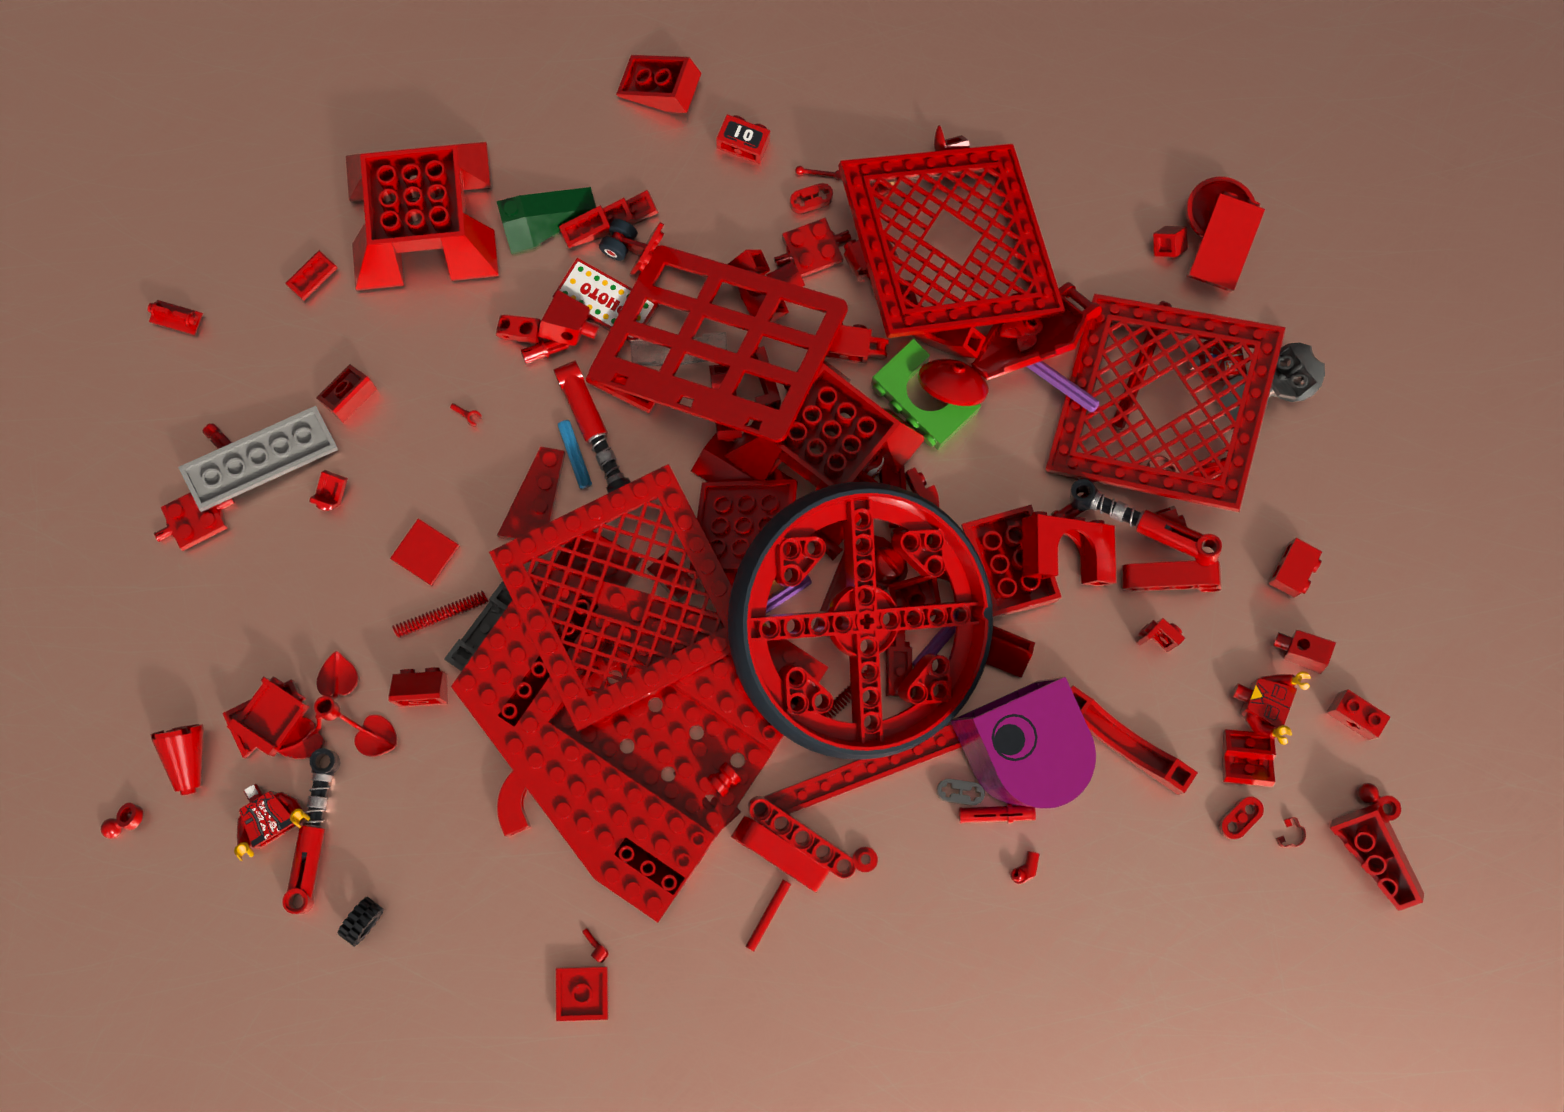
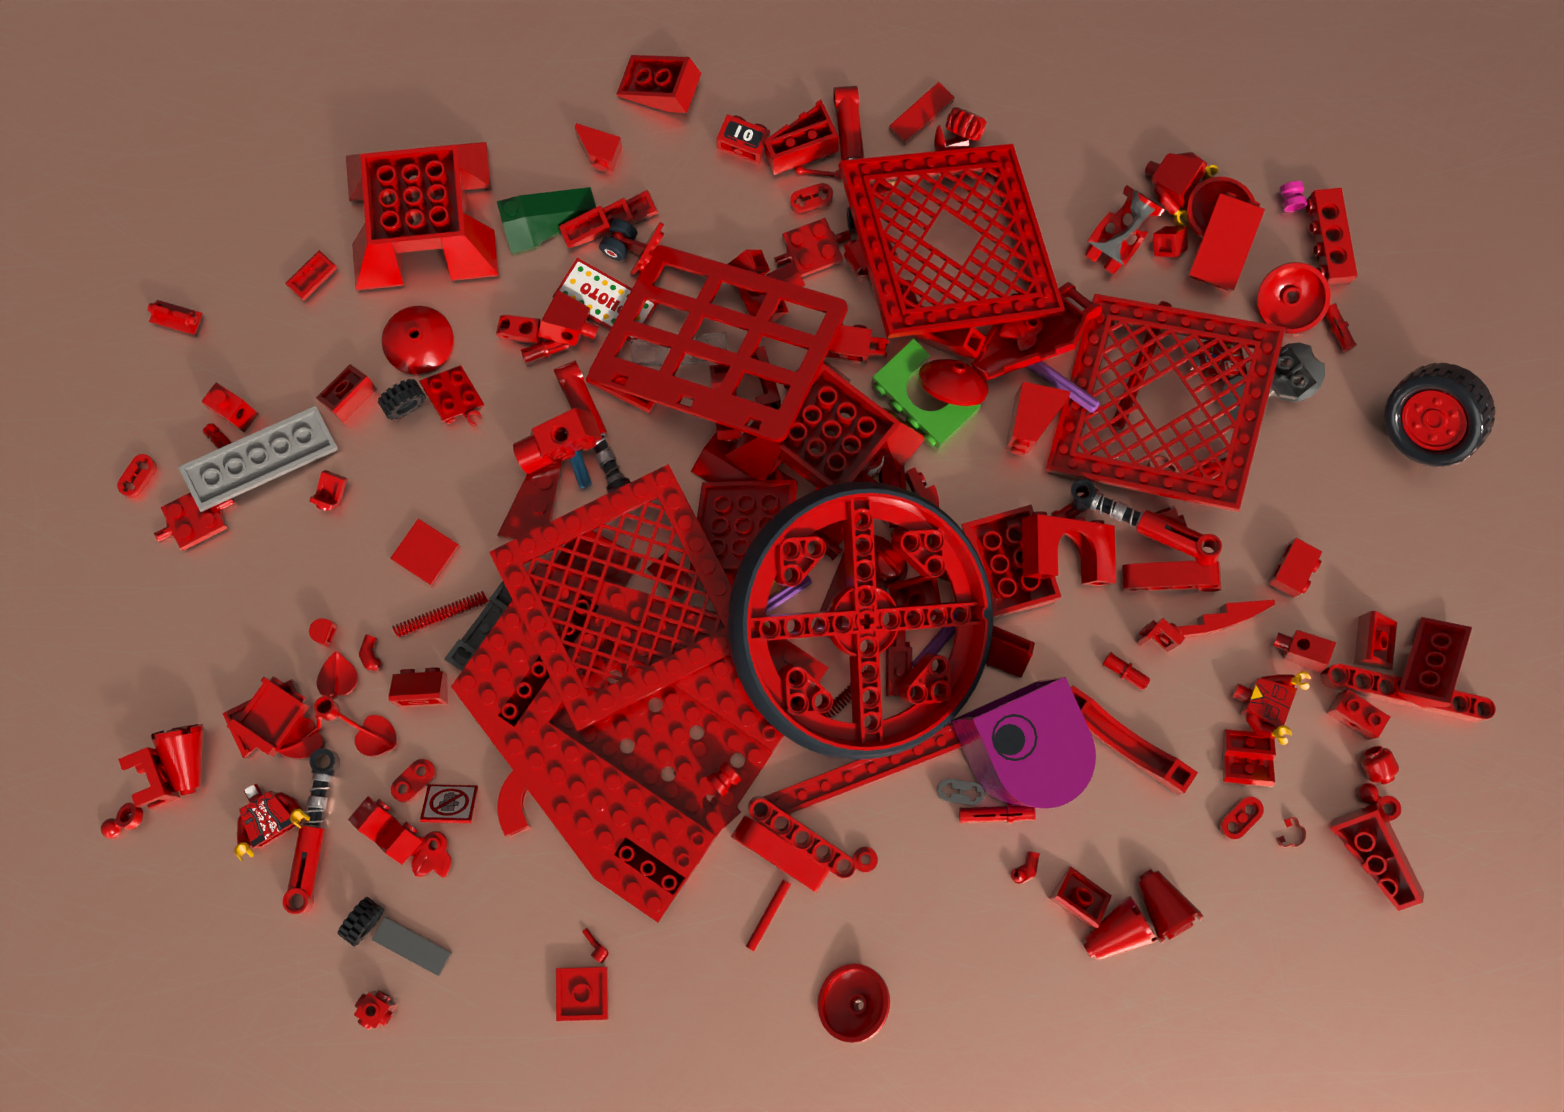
none -> red beam [117,454,157,498]
none -> red panel [118,747,181,809]
none -> red torso [202,382,259,433]
none -> red brick [309,618,338,648]
none -> red brick [348,796,422,865]
none -> red brick [354,990,396,1030]
none -> red arm [359,634,382,671]
none -> dark grey tile [372,917,452,976]
none -> black tyre [378,379,426,420]
none -> red dish [382,306,454,375]
none -> red plate [391,759,436,802]
none -> red plate [411,831,452,878]
none -> red hinge [419,365,485,425]
none -> piece [420,784,478,823]
none -> red brick [513,408,603,474]
none -> red slope [575,123,622,171]
none -> red wedge [764,99,839,175]
none -> red dish [818,964,890,1043]
none -> red piece [833,86,864,231]
none -> red tile [889,82,955,145]
none -> red gear [945,107,987,141]
none -> red slope [1005,382,1071,455]
none -> red slope [1049,866,1112,928]
none -> red cone [1083,896,1158,960]
none -> red hips [1085,185,1165,274]
none -> red axle [1102,652,1150,690]
none -> red cone [1138,869,1204,943]
none -> red torso [1145,152,1219,226]
none -> red slope [1179,600,1275,638]
none -> red dish [1257,262,1331,334]
none -> dark pink wheel [1279,181,1307,212]
none -> red brick [1305,188,1358,286]
none -> red beam [1320,664,1496,722]
none -> red pin [1325,303,1357,352]
none -> red slope [1354,611,1397,670]
none -> red head [1361,746,1399,784]
none -> black wheel [1384,363,1495,467]
none -> red slope [1398,617,1472,708]

